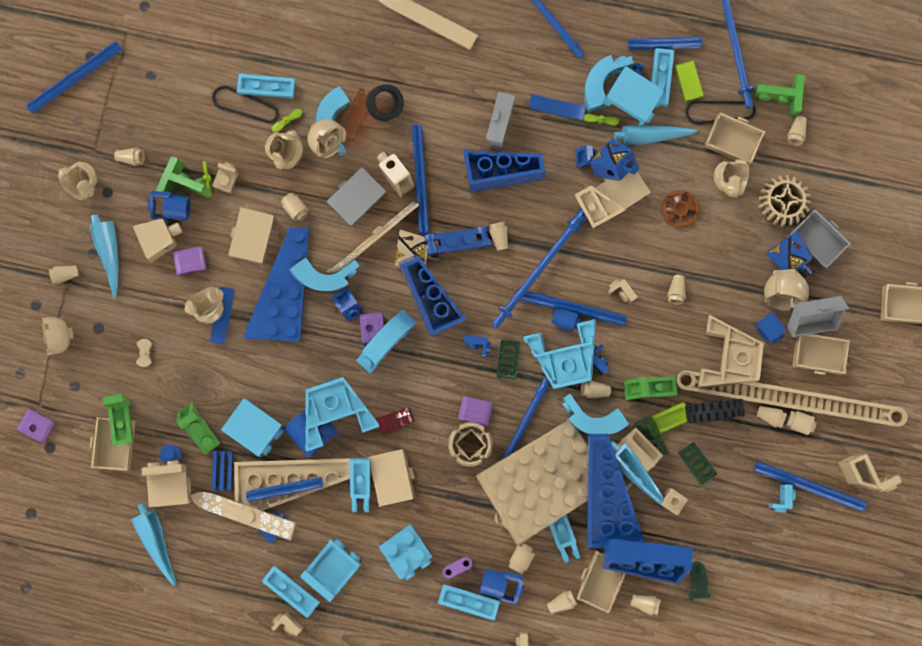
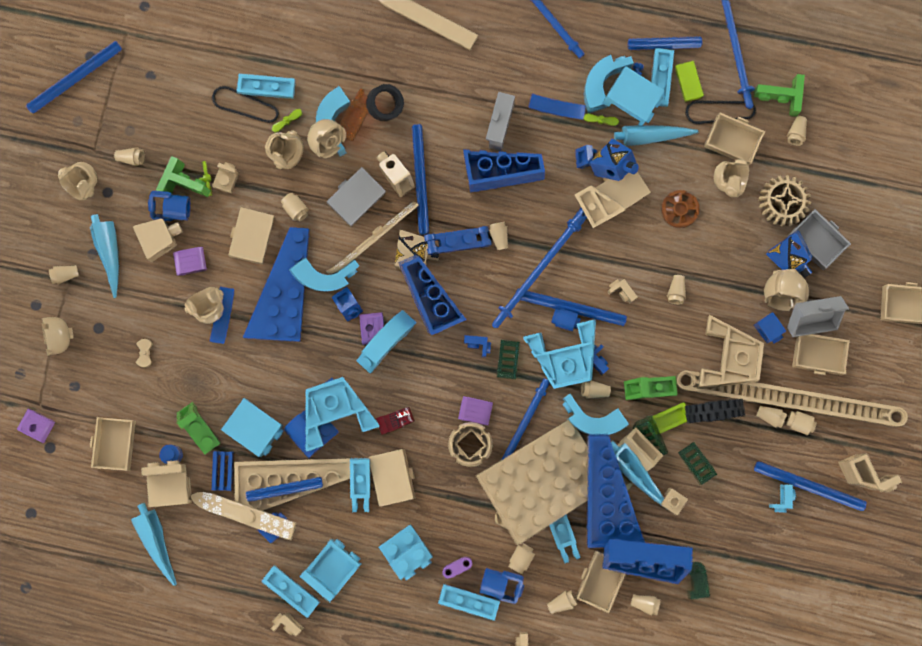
bright green bracket [103,394,134,446] -> none

